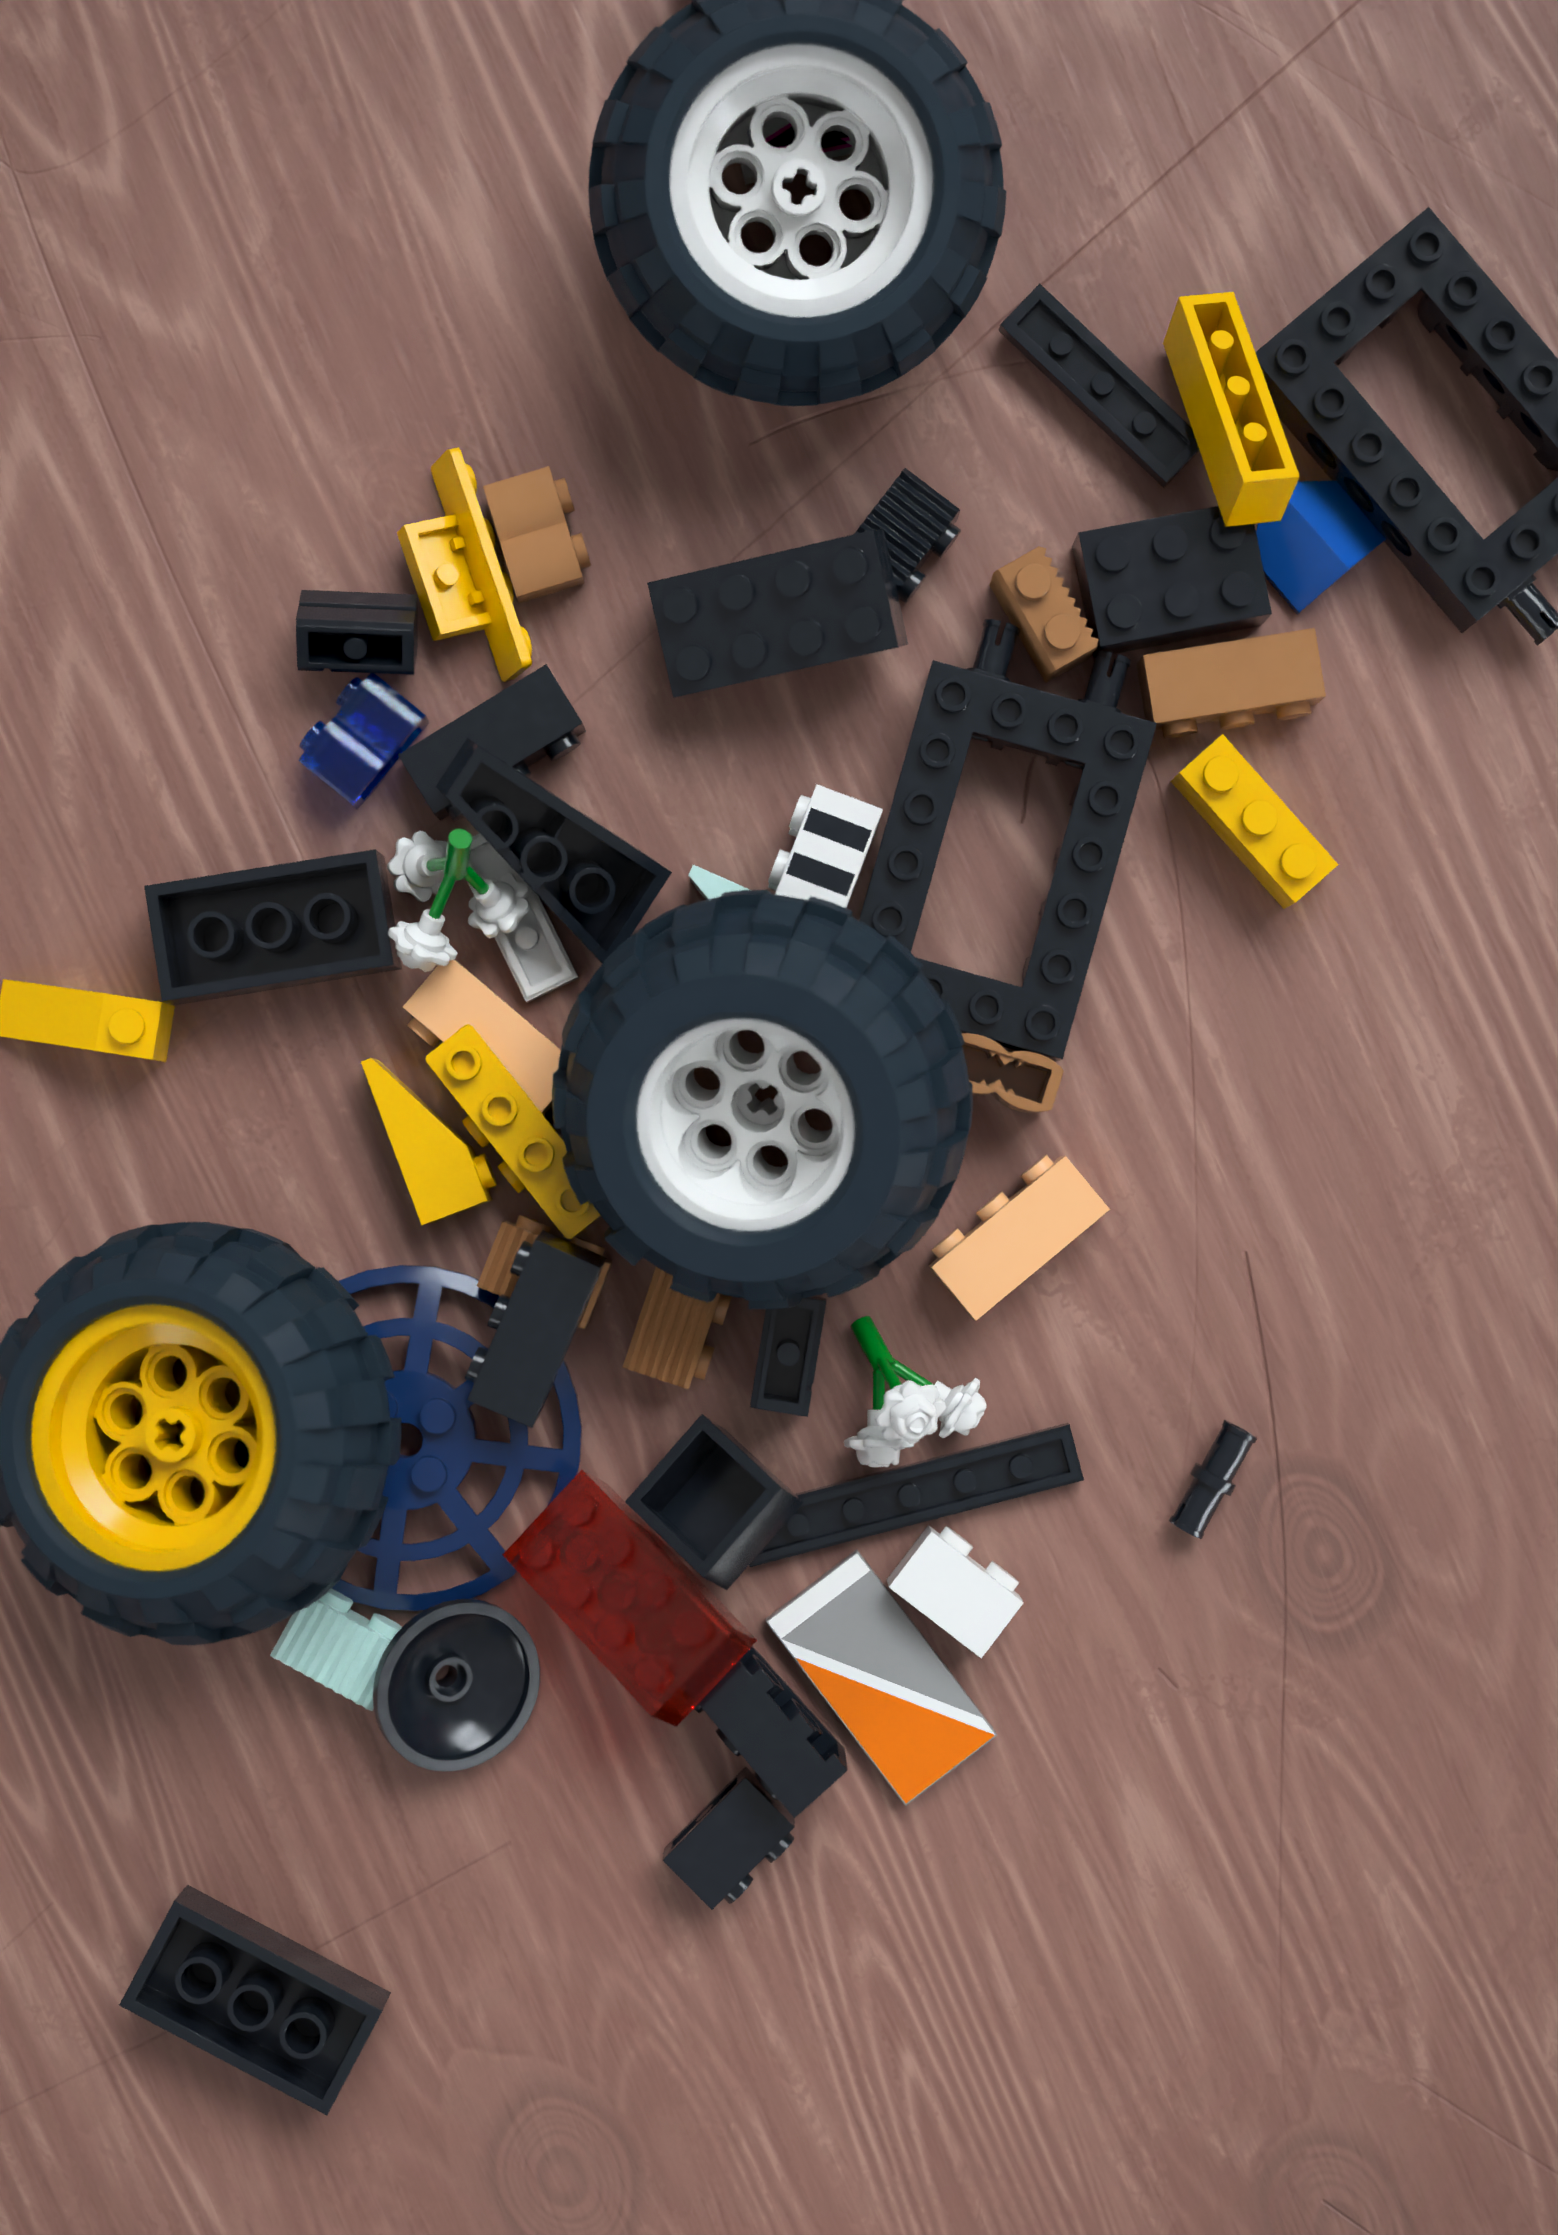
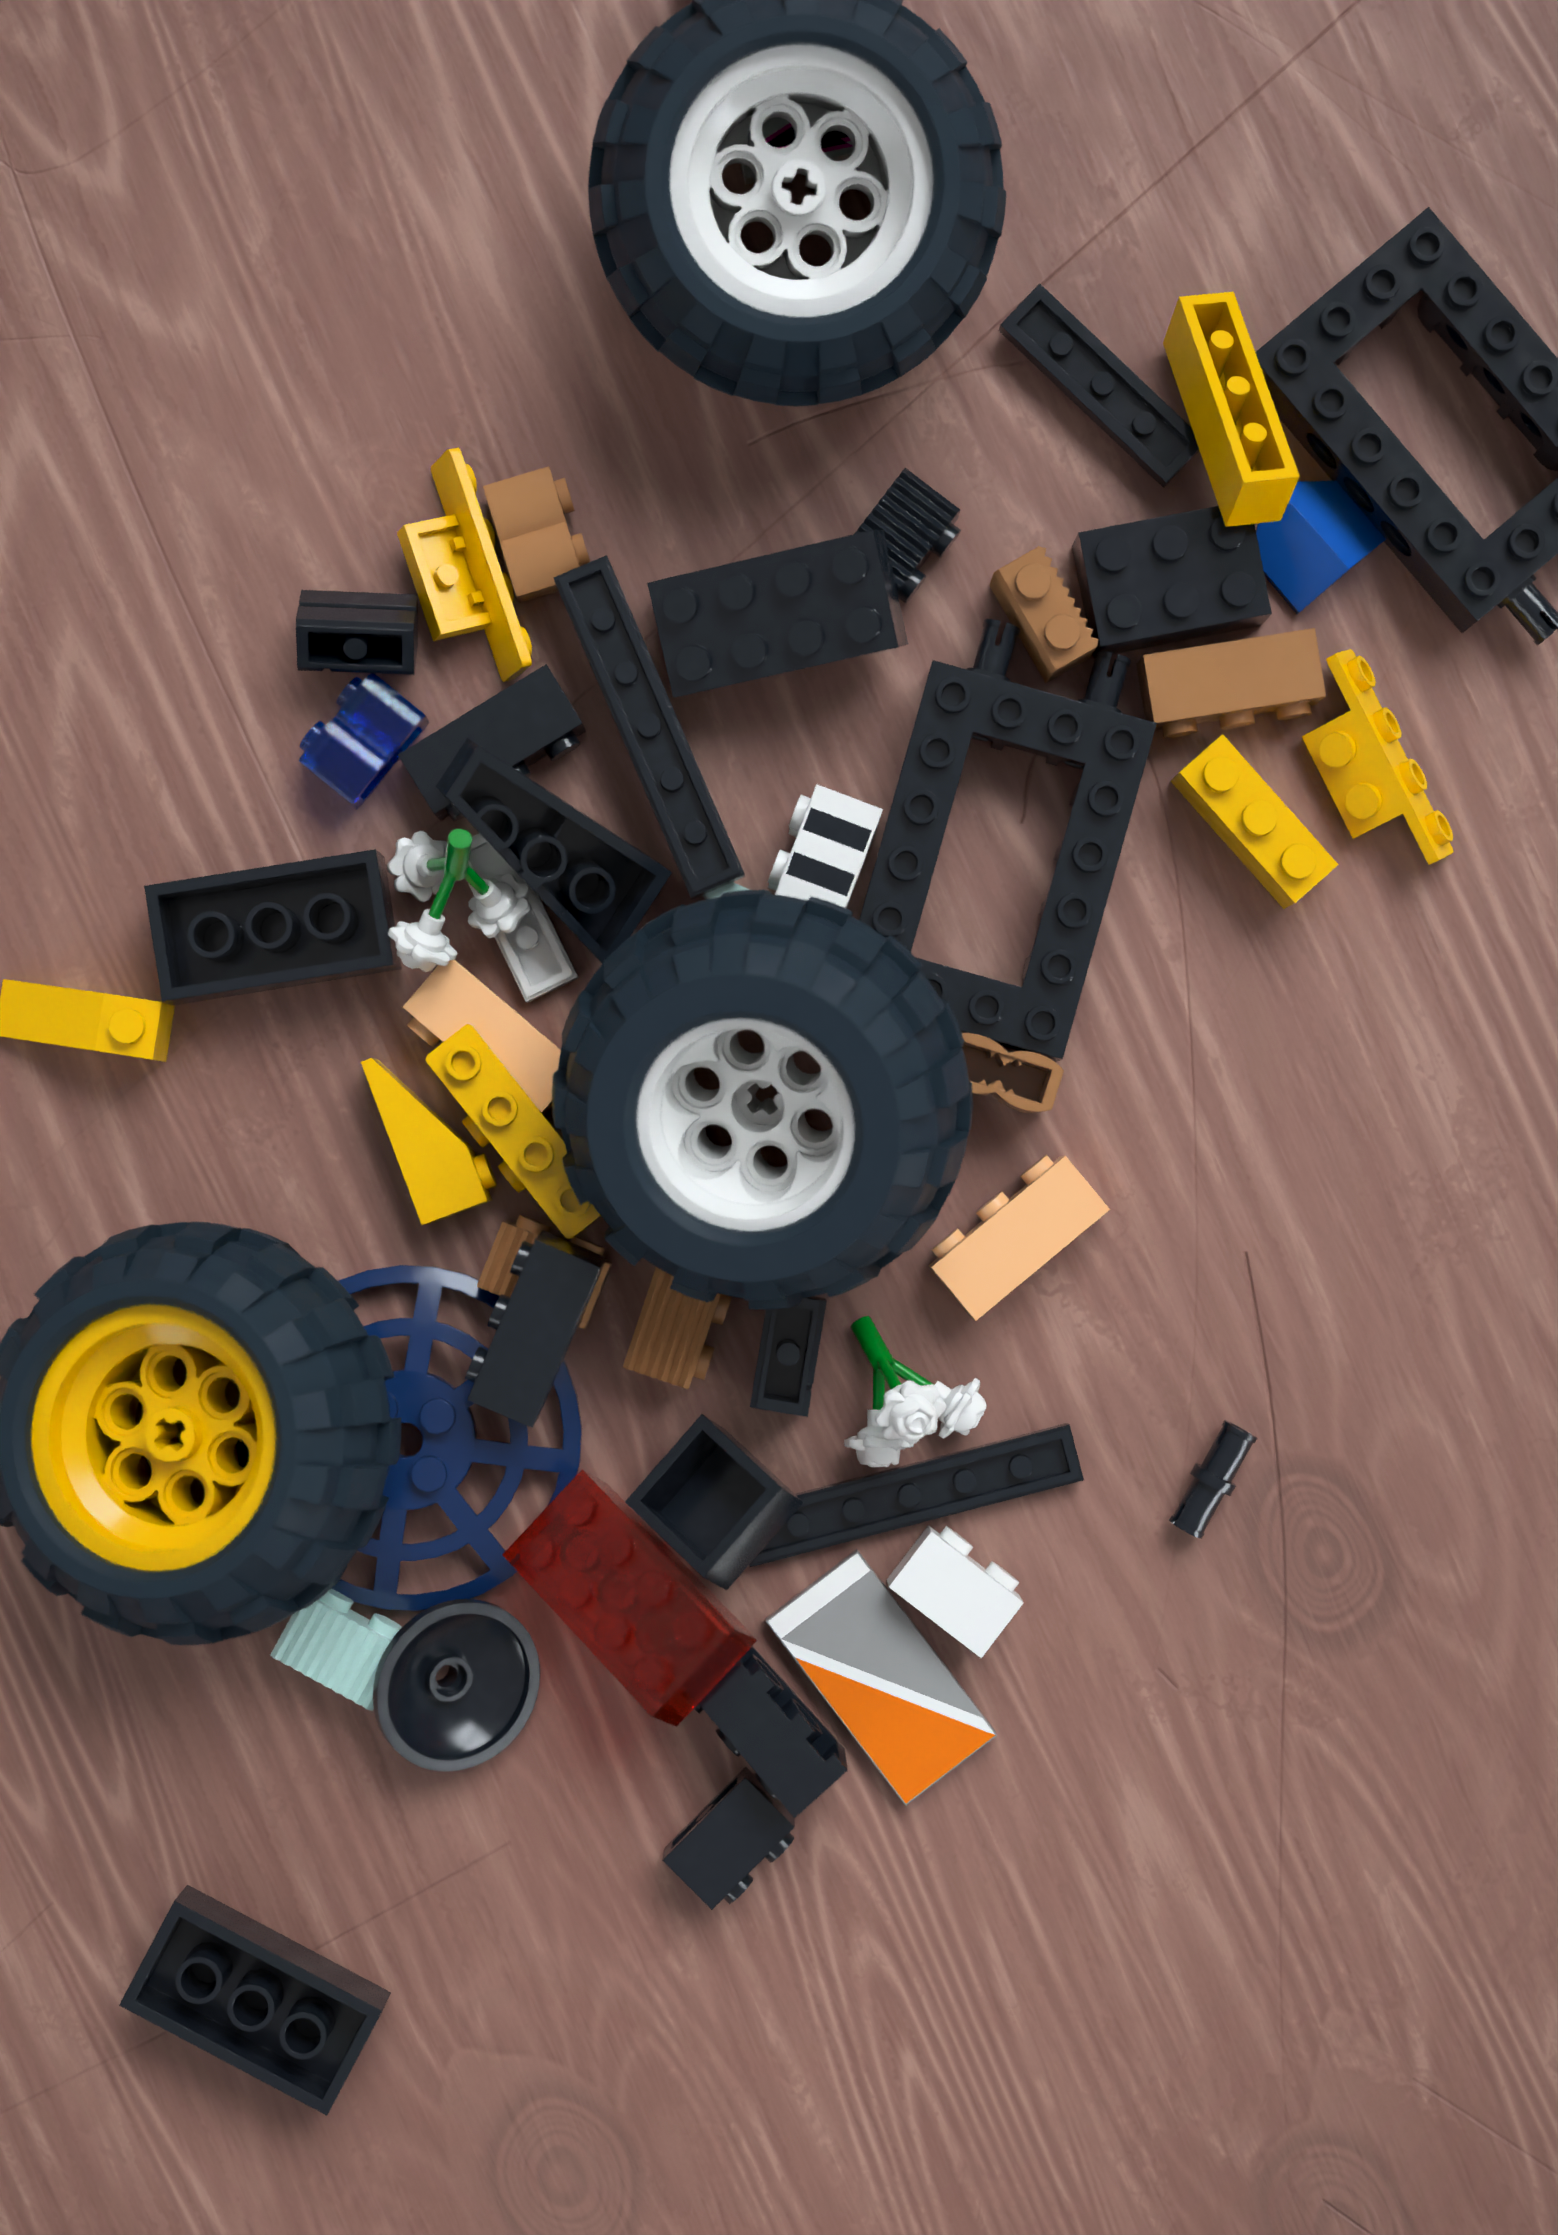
none -> black tile [553,555,745,900]
none -> yellow bracket [1301,649,1454,865]

